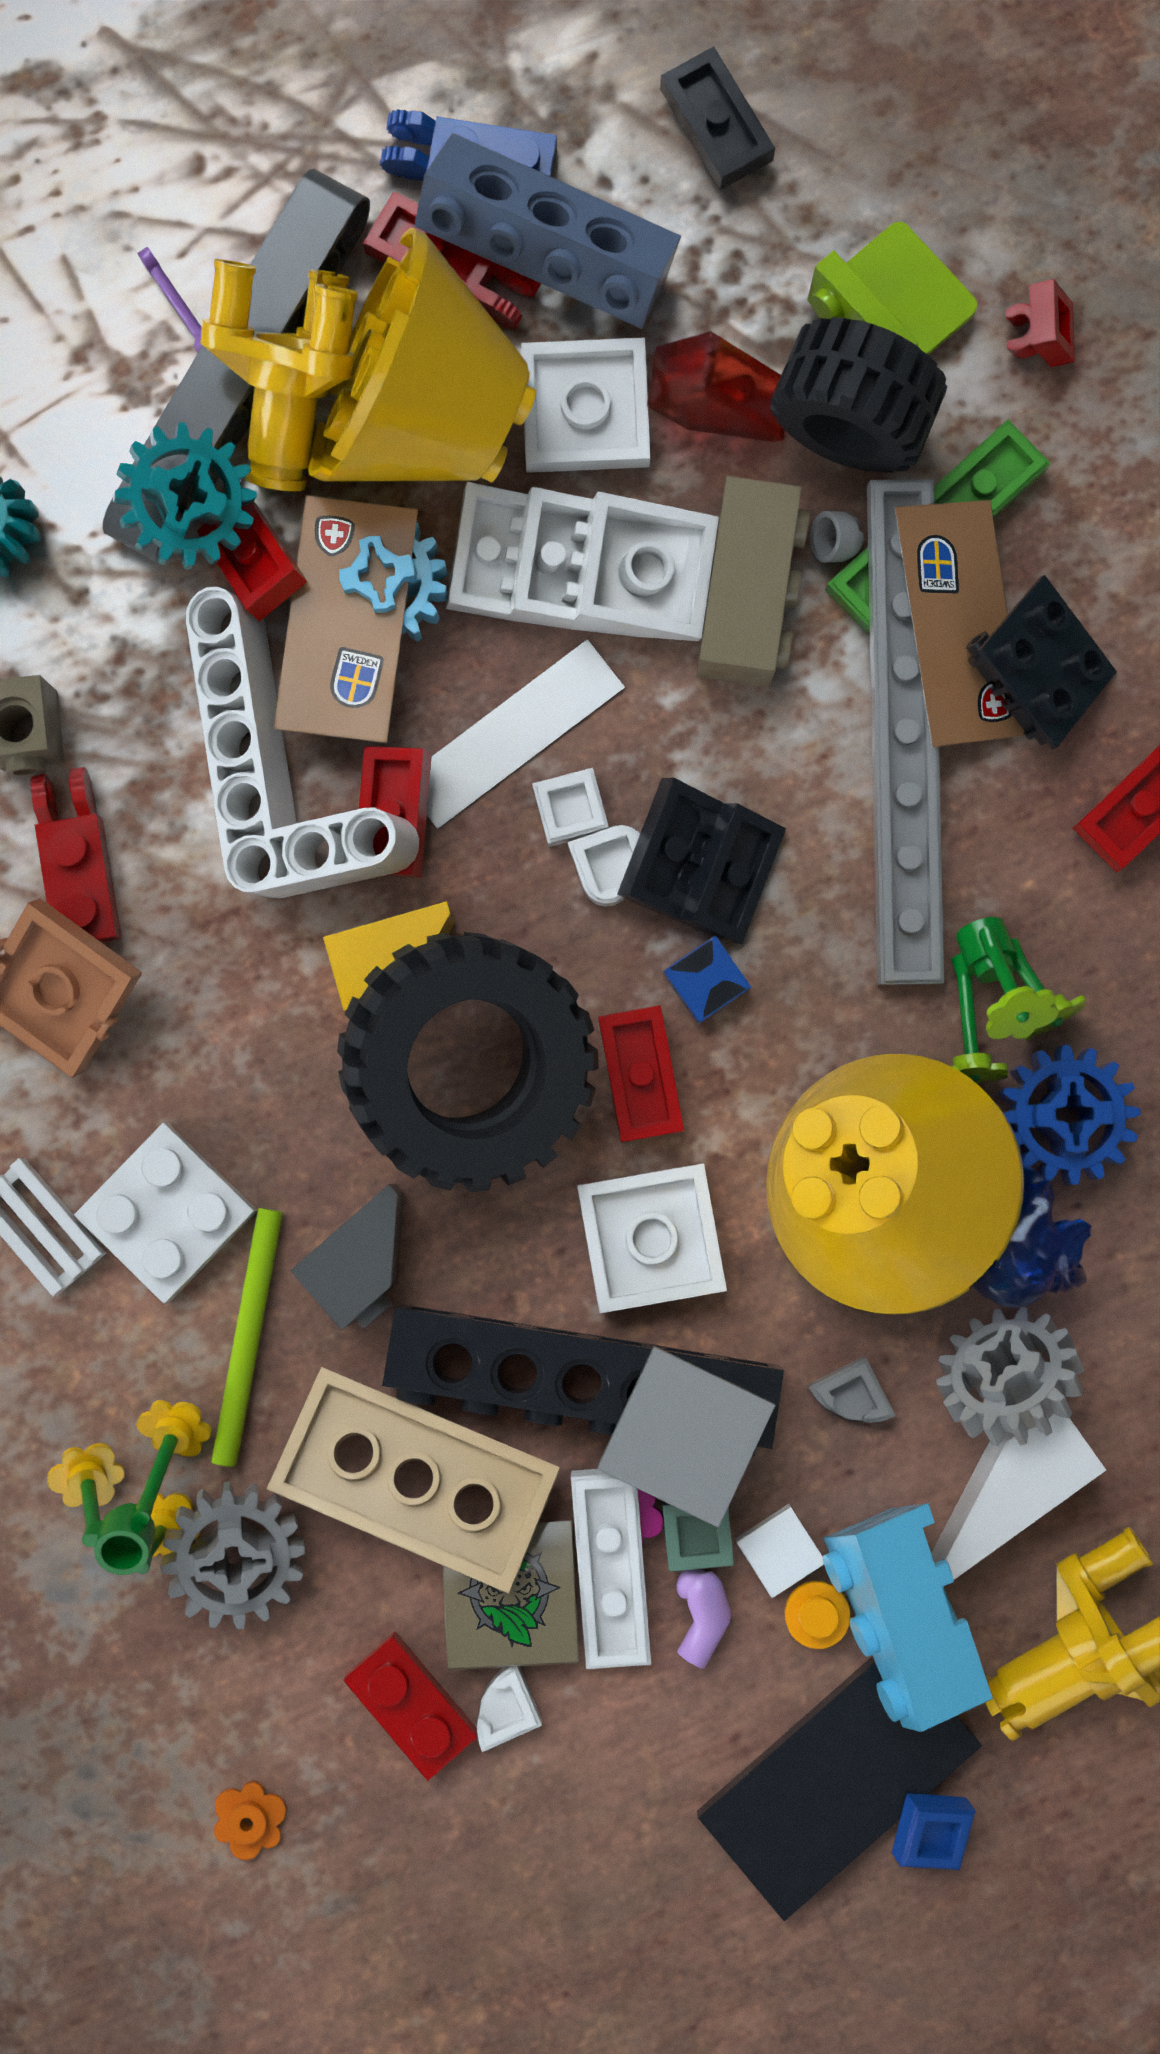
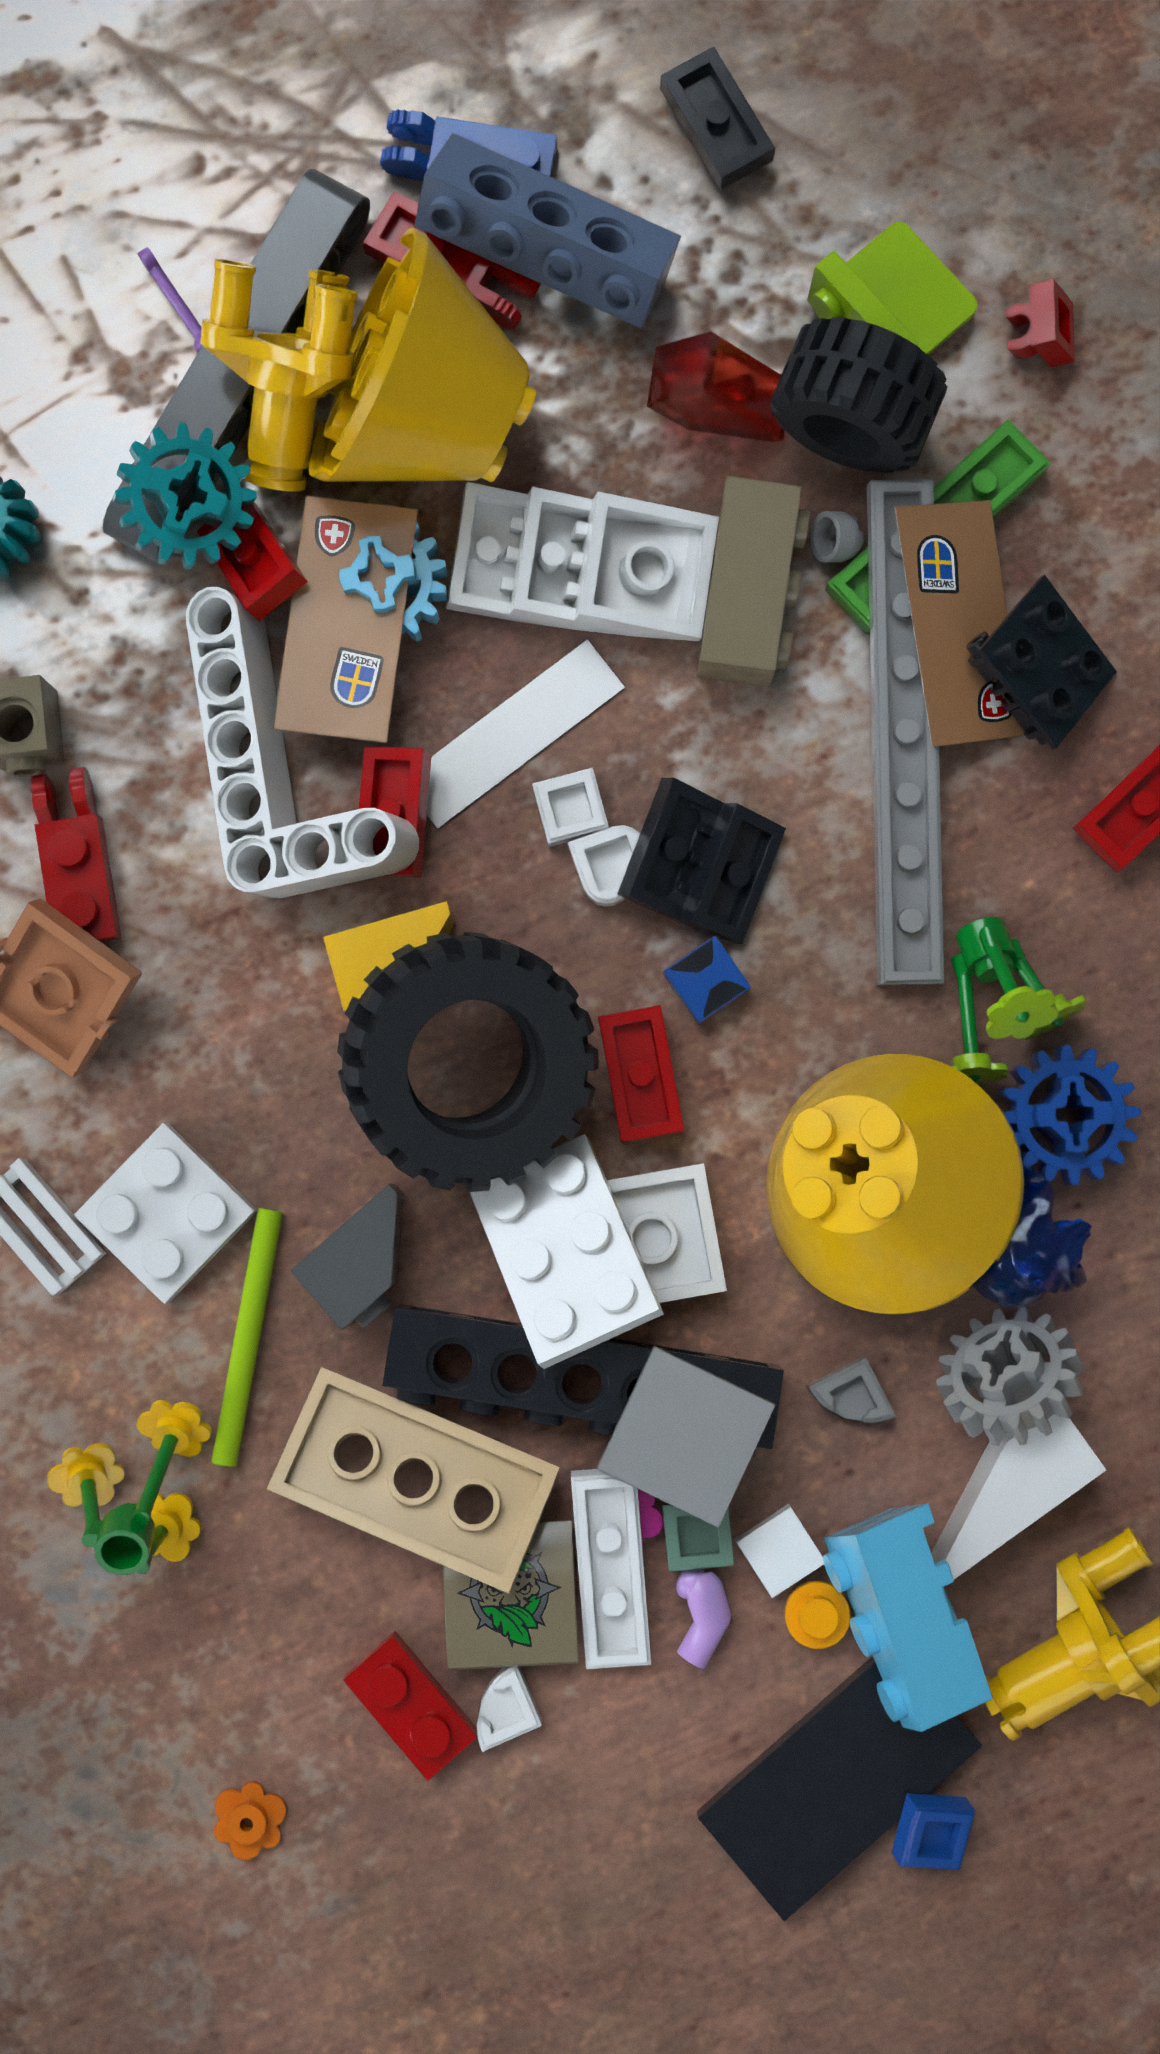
light grey gear [161,1481,305,1630] -> none
white plate [521,338,650,473] -> none
none -> white plate [470,1134,664,1369]

